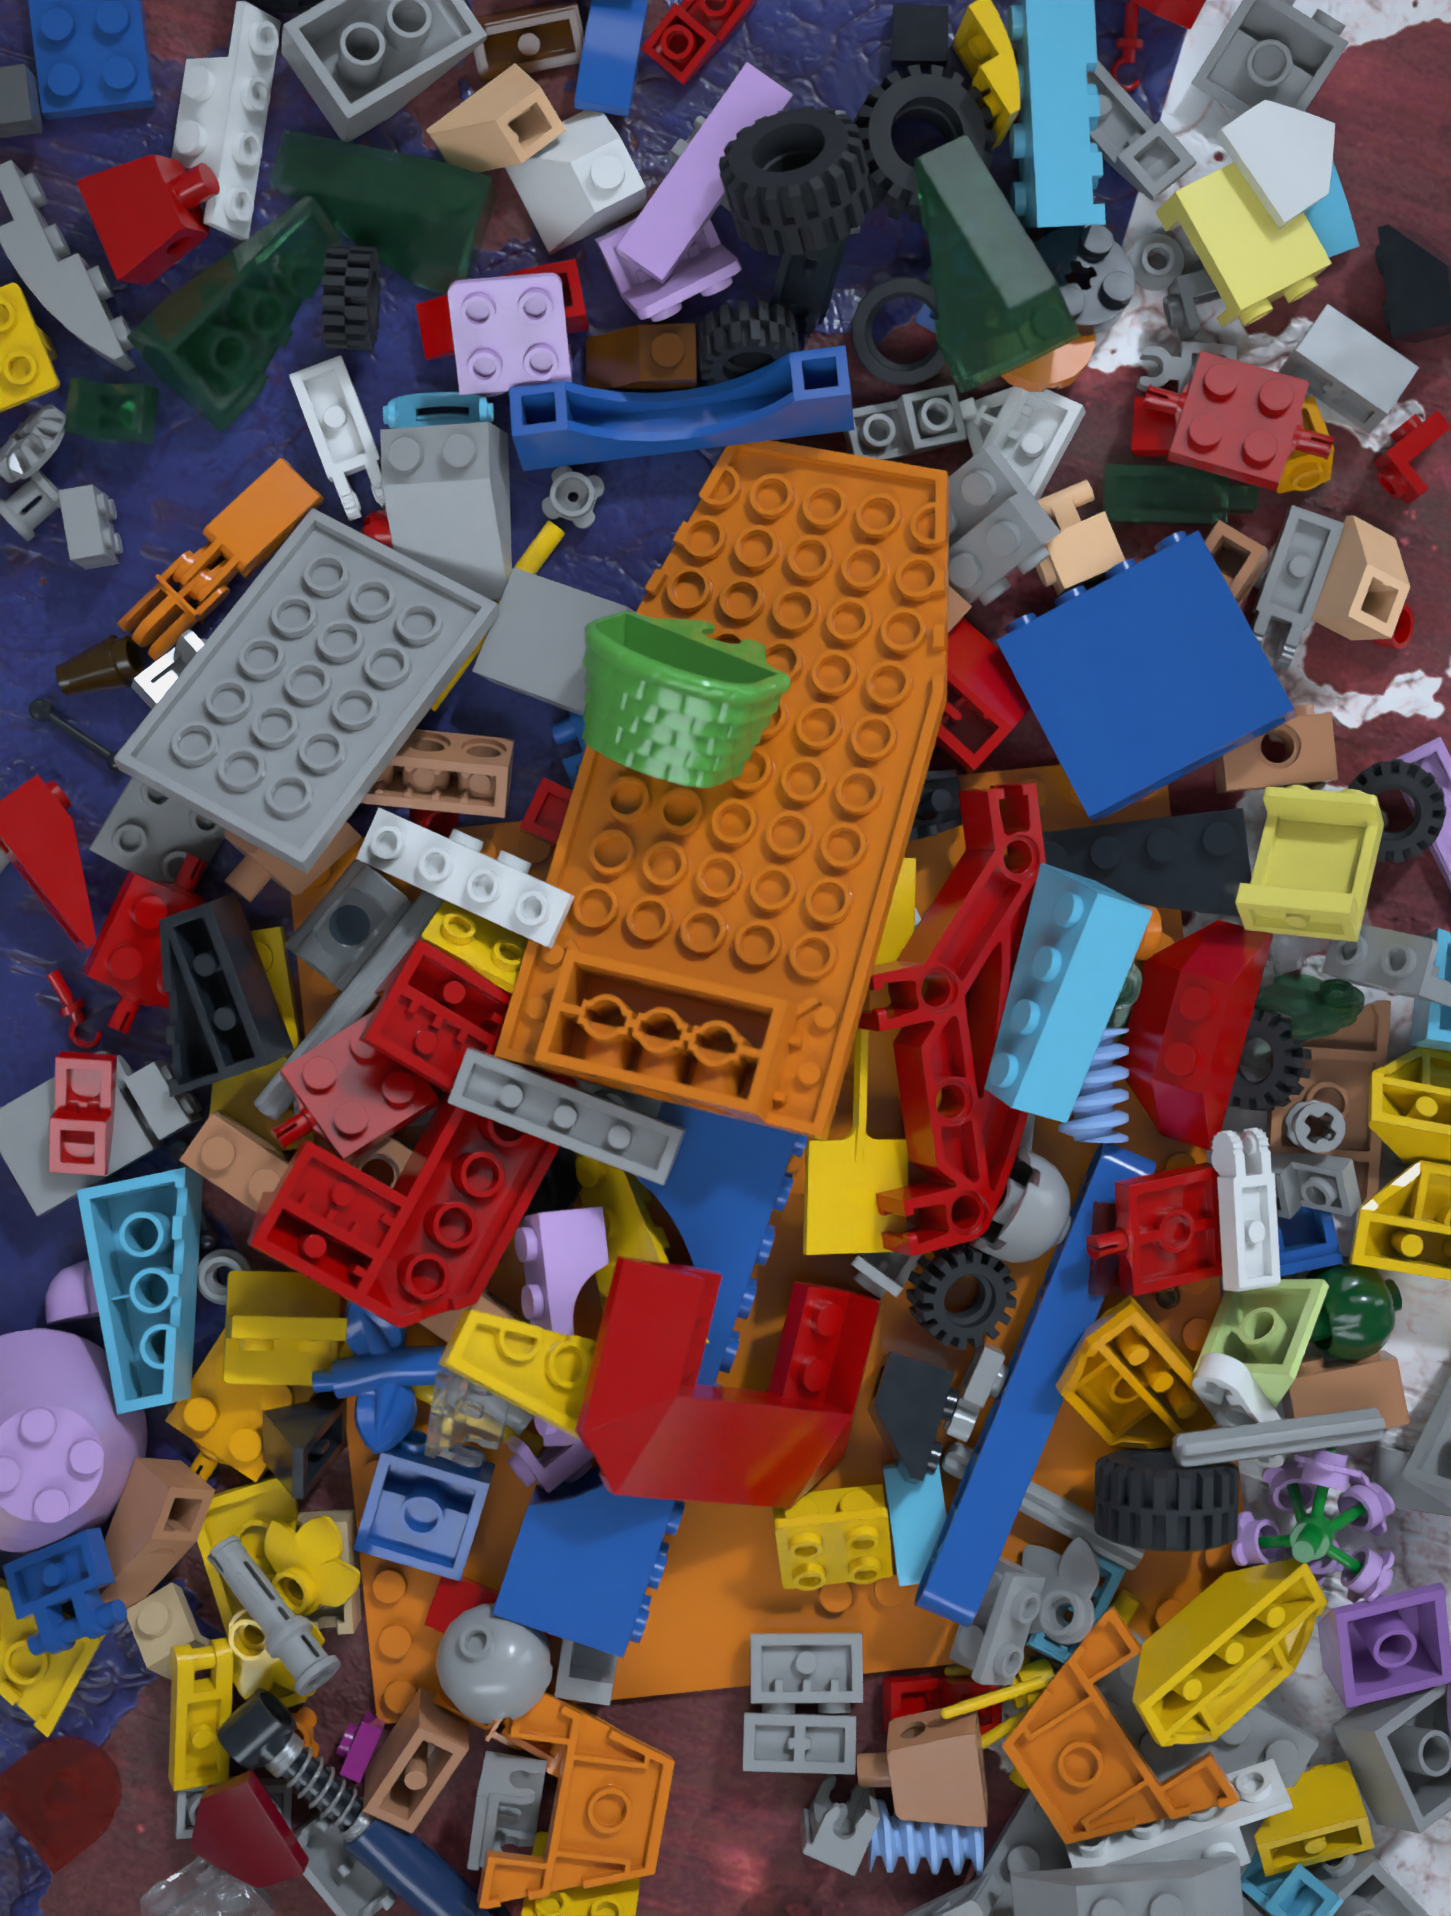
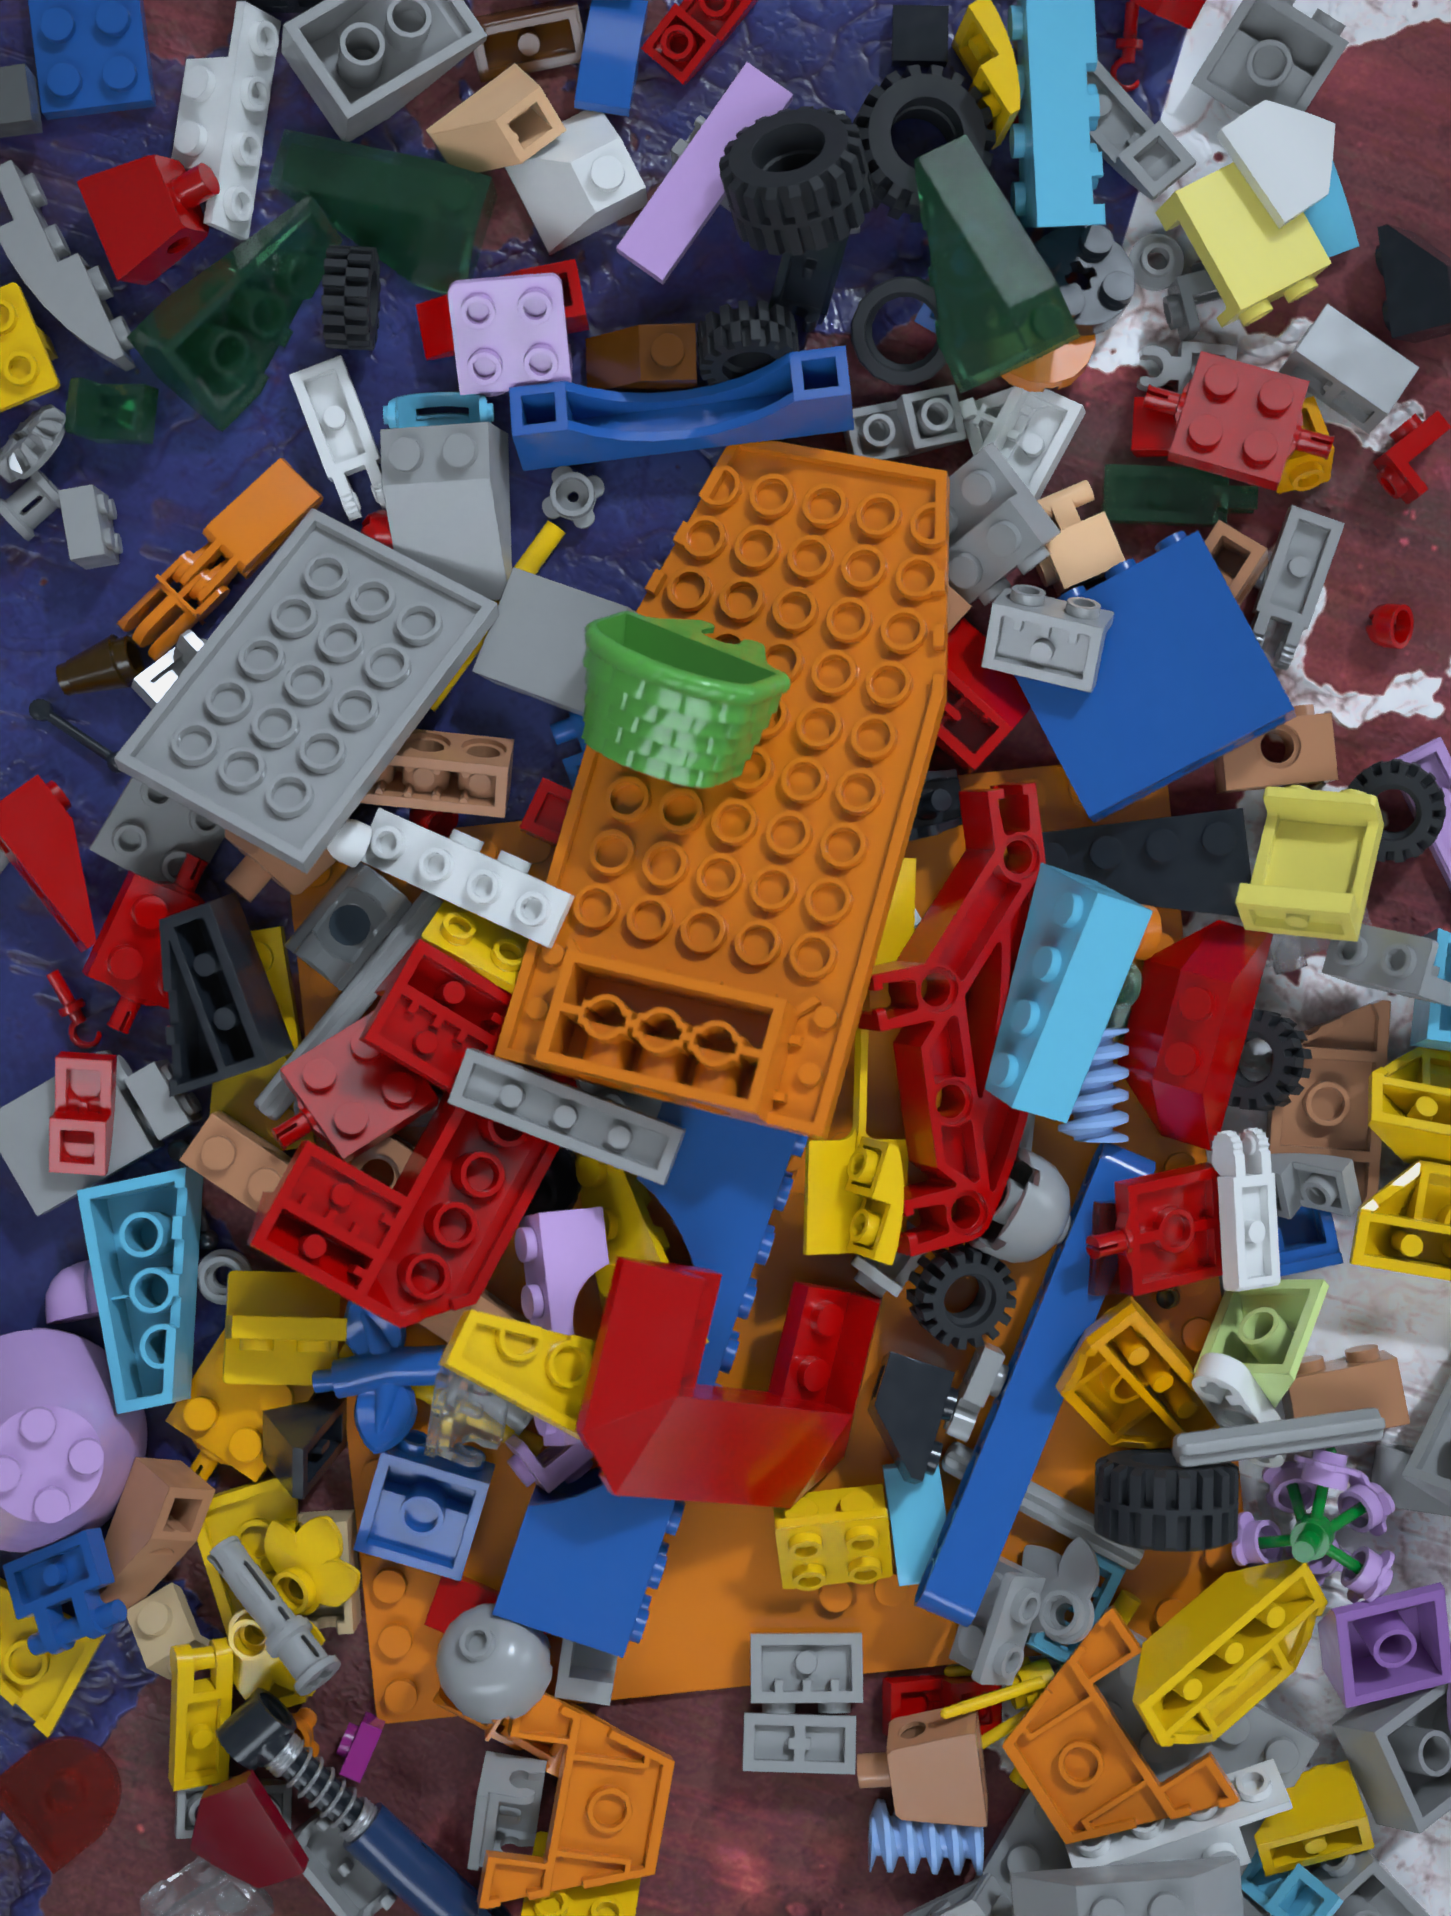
nougat brick [363,1687,469,1833] -> none
lavender bracket [595,218,742,322] -> none
light grey hinge [799,1774,880,1876] -> none
clear green plate [1254,973,1365,1041] -> none
light grey bush [1284,1100,1346,1153] -> none
dark green plant [1305,1255,1402,1362] -> none
light nougat slope [1311,515,1410,641] -> none
none -> white hinge [327,819,372,868]
none -> yellow slope [845,1136,904,1266]
none -> light grey bracket [981,584,1114,693]

